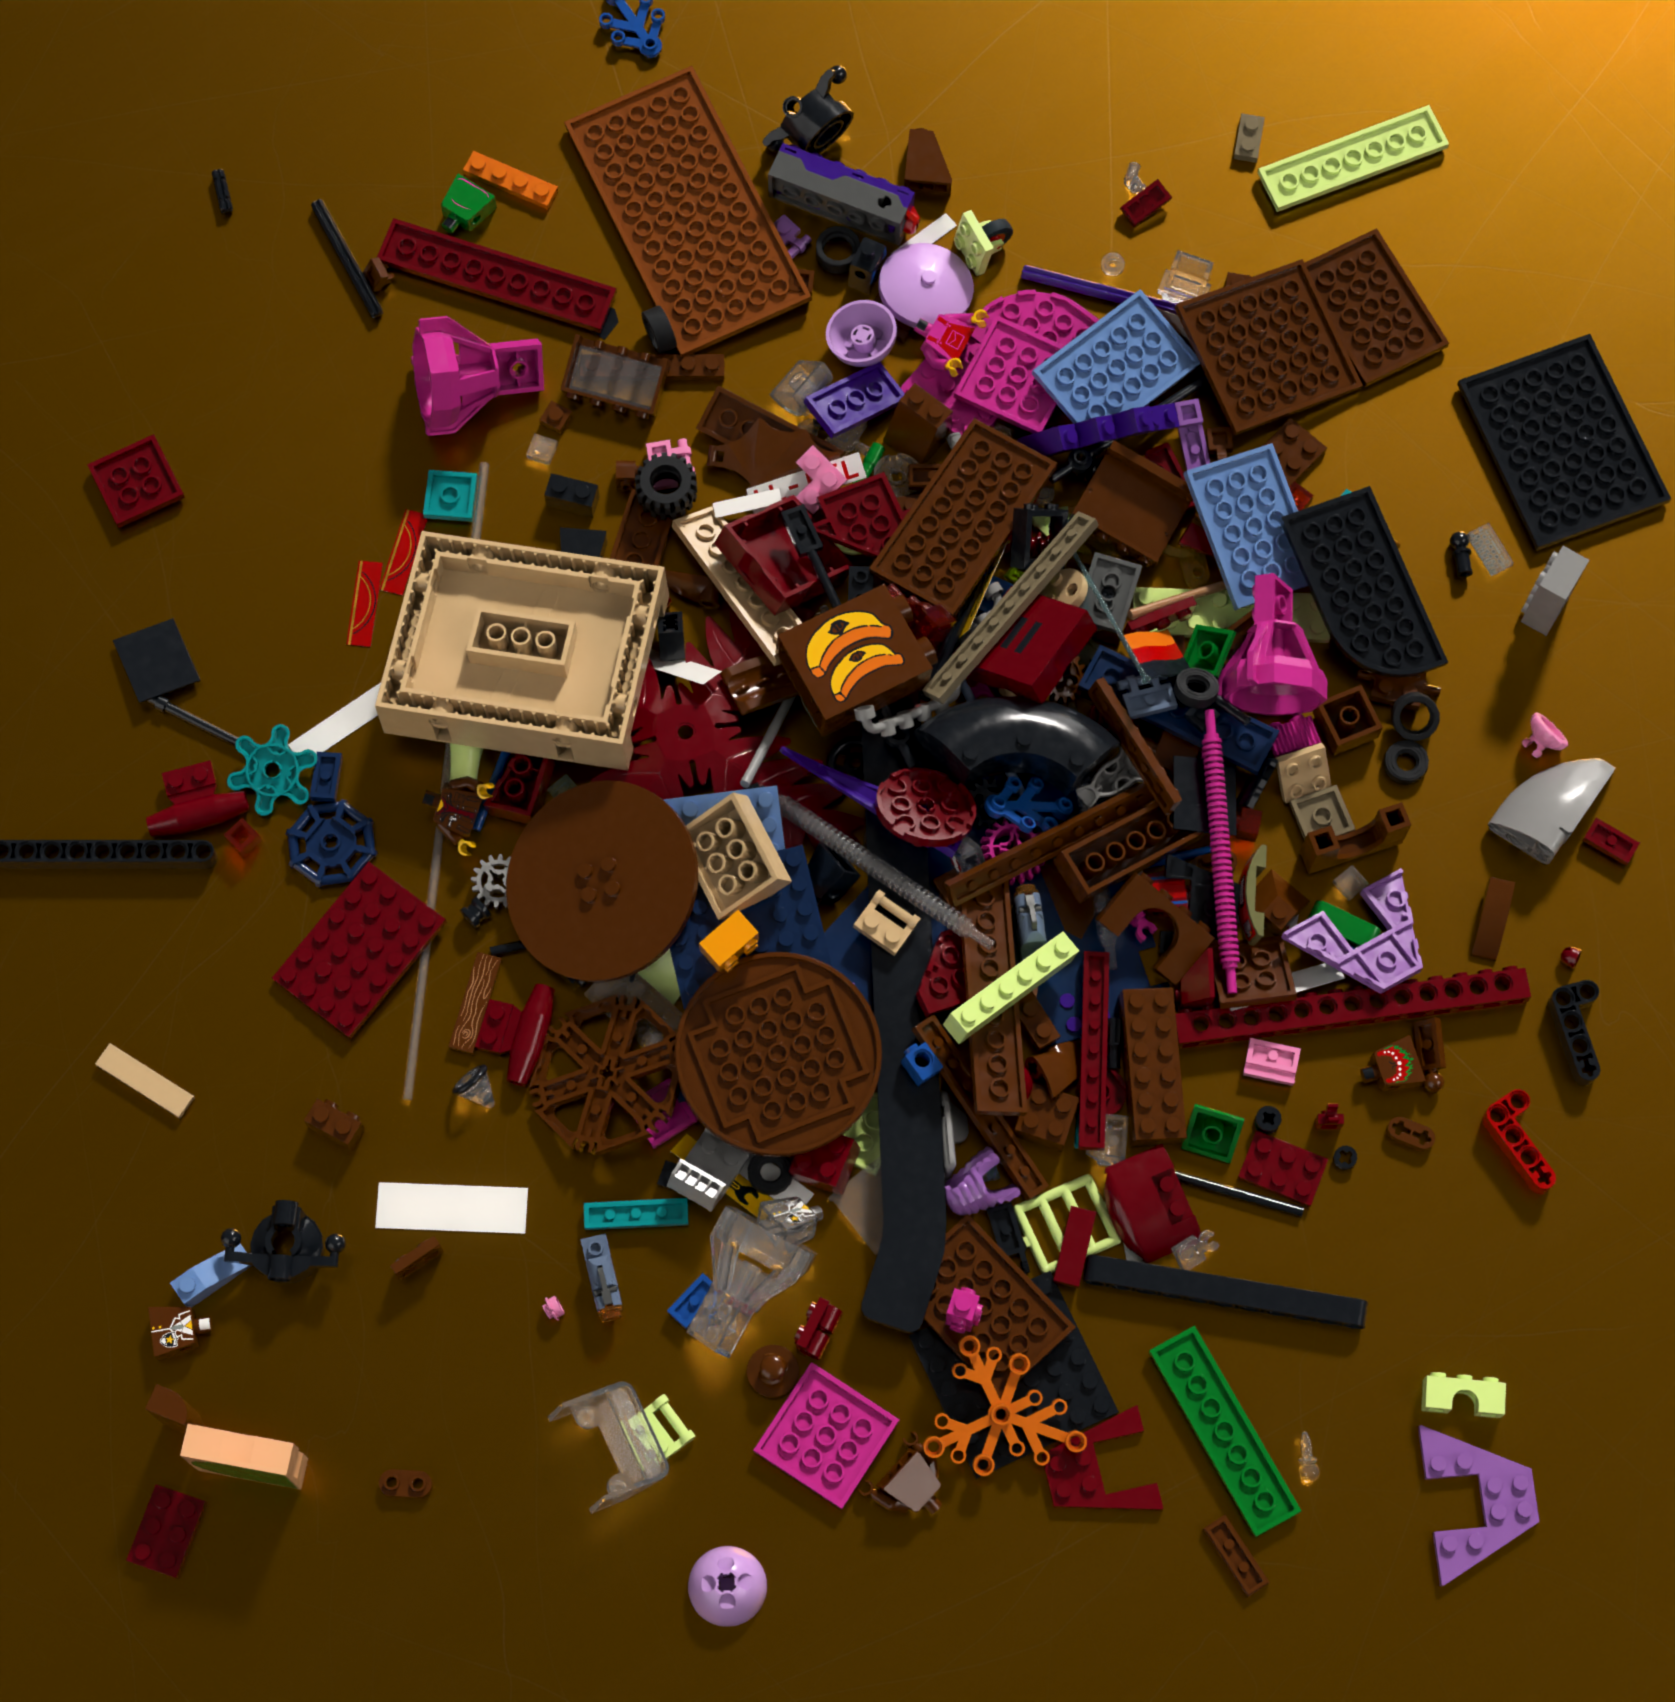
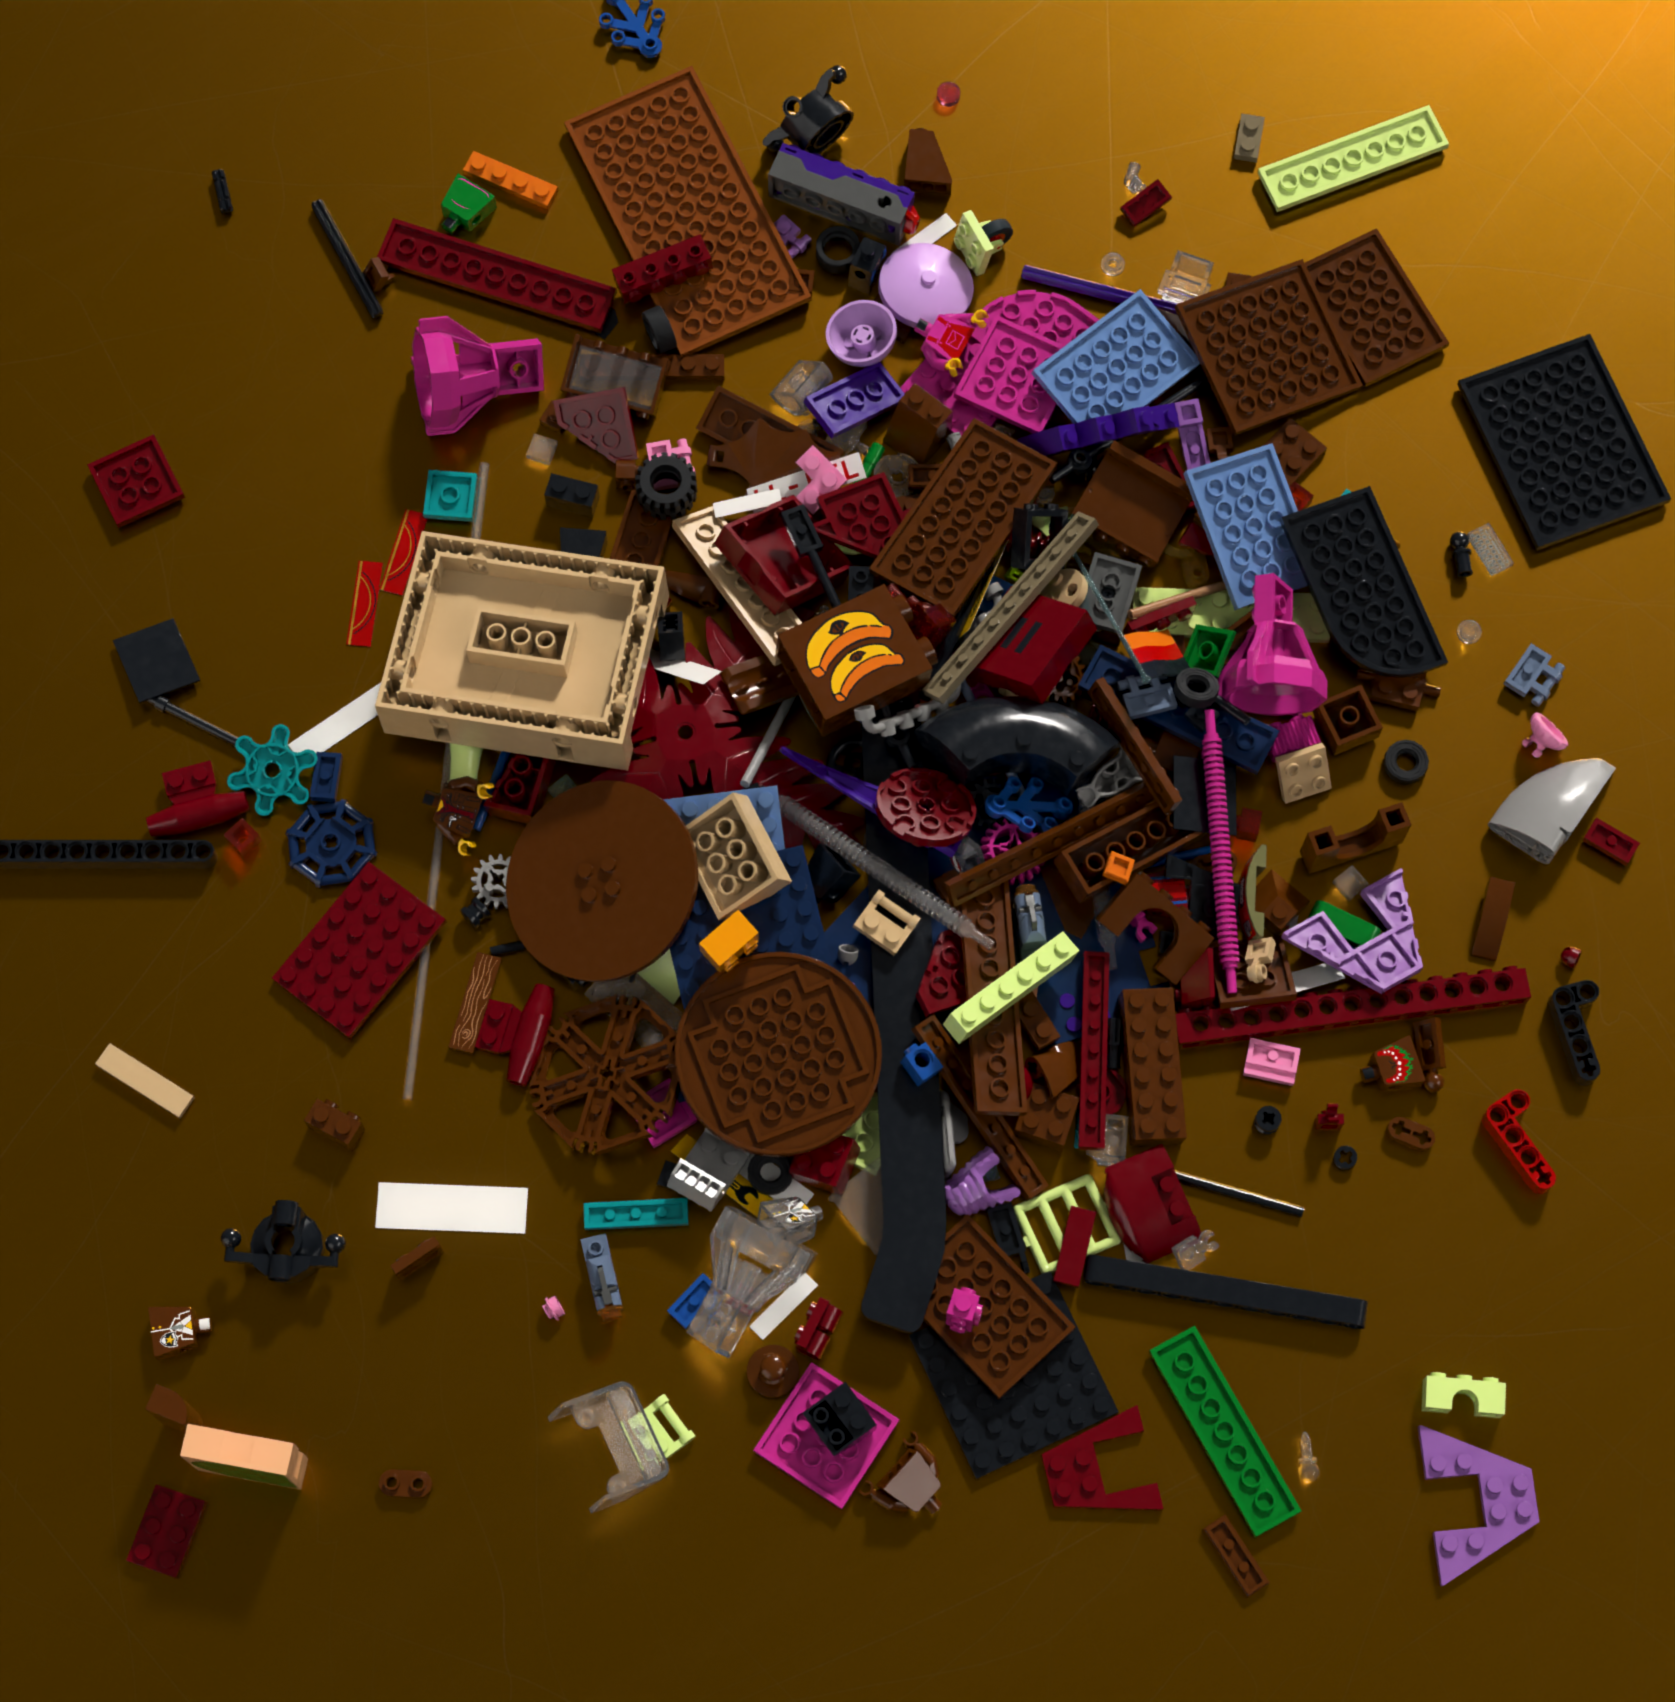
medium blue slope [170,1243,252,1307] -> none
clear hat [452,1064,494,1108] -> none
lavender piece [688,1546,767,1627] -> none
orange plant [923,1335,1087,1476] -> none
green slope [1181,1104,1245,1163] -> none
black slope [1236,757,1279,816] -> none
dark red plate [1237,1130,1329,1208] -> none
dark tan plate [1289,785,1356,840] -> none
black tyre [1391,692,1440,741] -> none
light grey brick [1521,546,1589,636] -> none
none -> dark red plate [553,387,639,464]
none -> dark red brick [612,234,713,303]
none -> white sticker [749,1272,818,1340]
none -> black slope [802,1382,877,1457]
none -> light grey hinge [837,944,859,966]
none -> clear pink tile [937,82,960,107]
none -> orange tile [1102,851,1135,885]
none -> tan plate [1245,937,1276,983]
none -> clear plate [1457,620,1482,644]
none -> sand blue plate [1504,643,1565,707]

